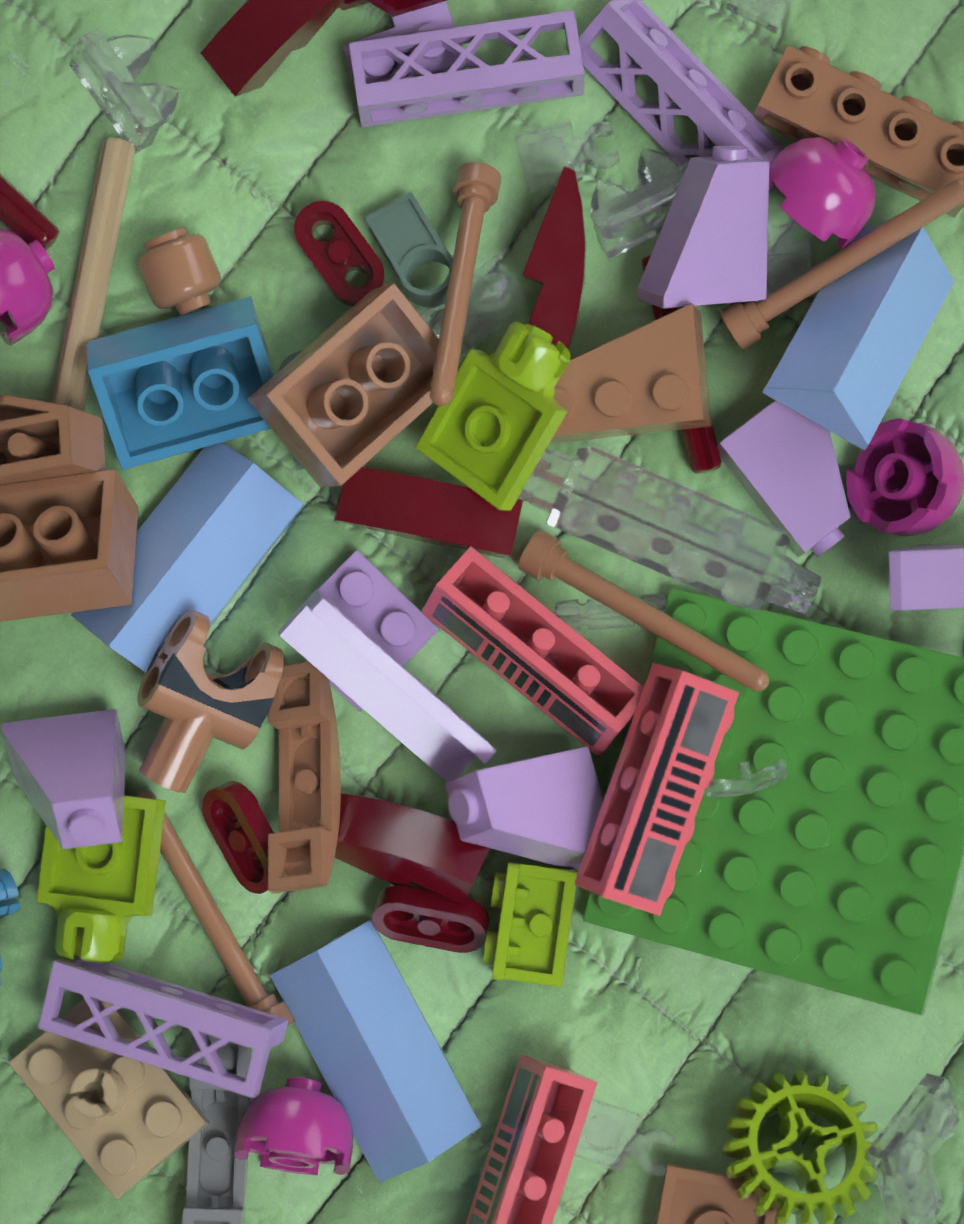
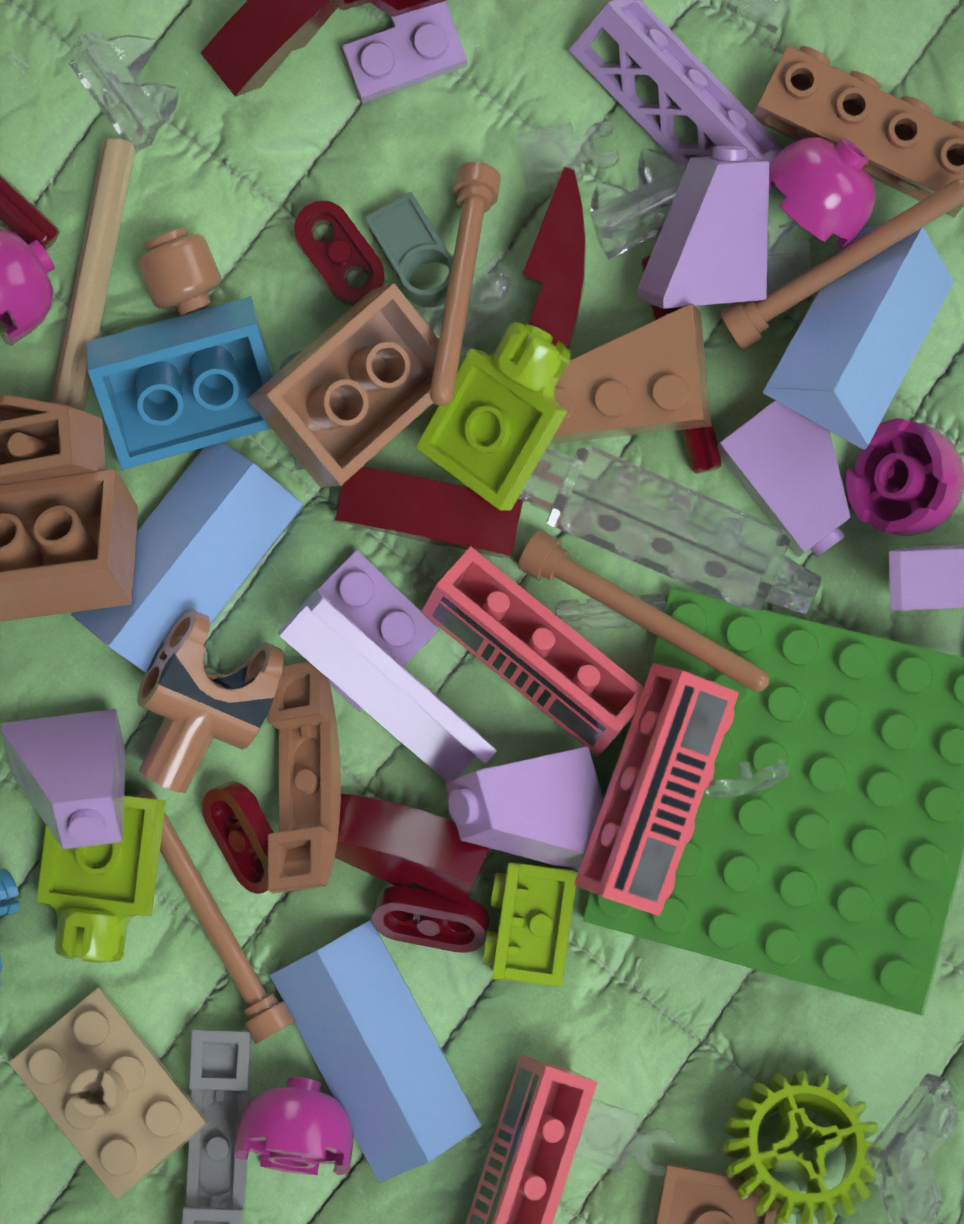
lavender fence [38,956,288,1098] -> none
lavender fence [349,10,585,128] -> none

